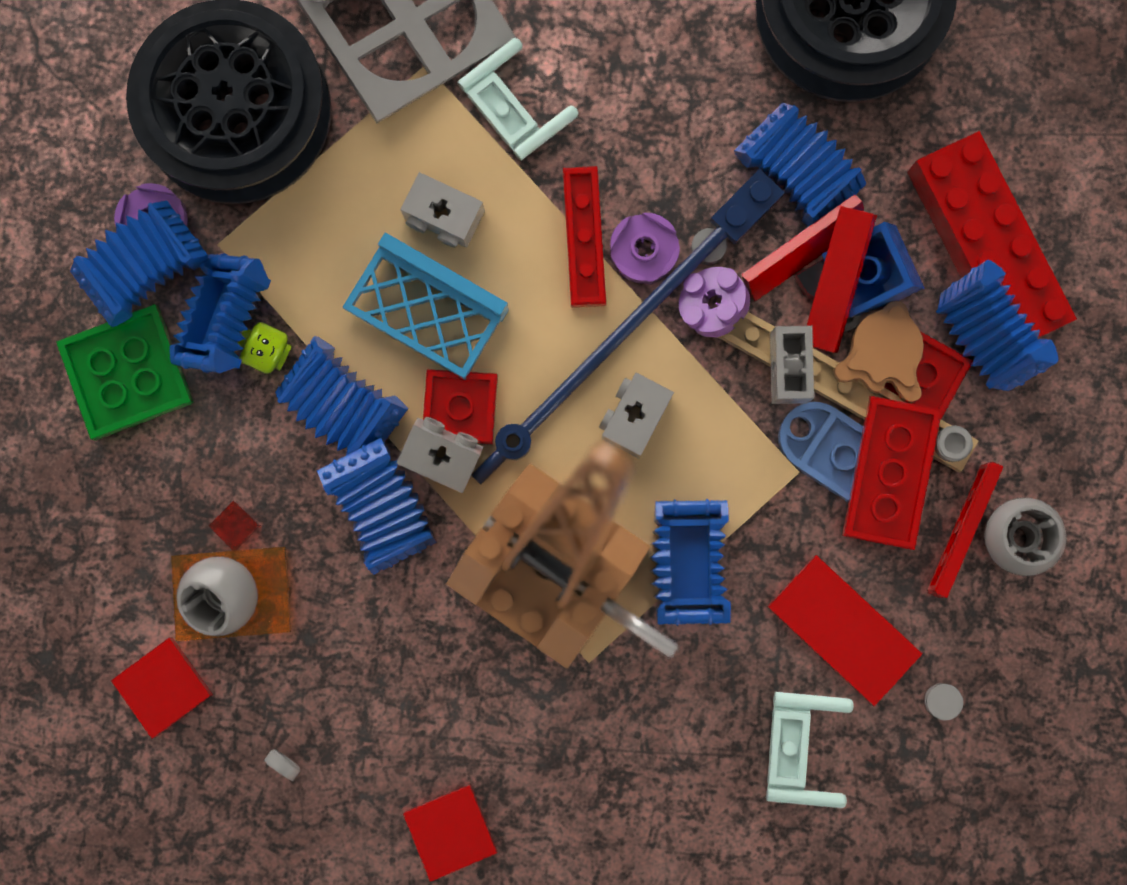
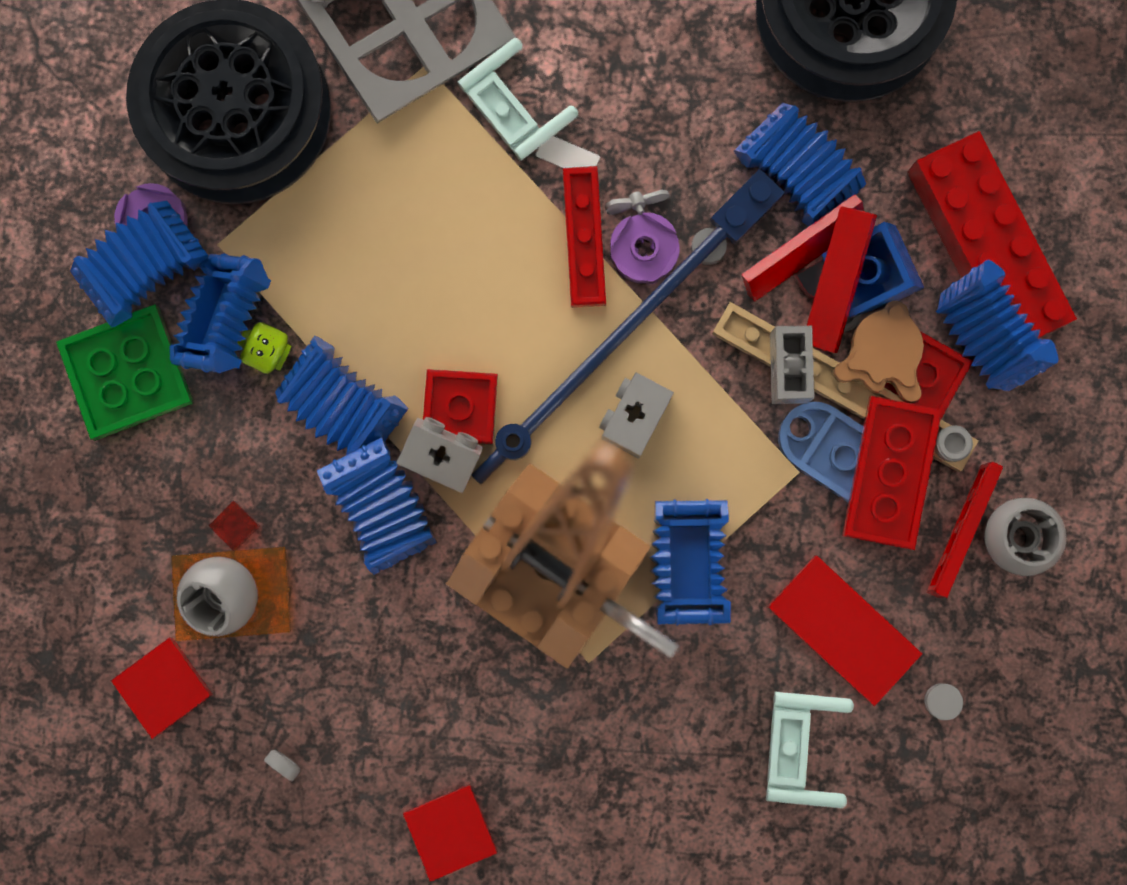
dark azure fence [343,232,509,379] -> none
light grey brick [400,172,485,248] -> none
medium lavender plate [679,267,750,337] -> none
none -> white sticker [536,136,600,168]
none -> light grey piece [605,190,670,215]

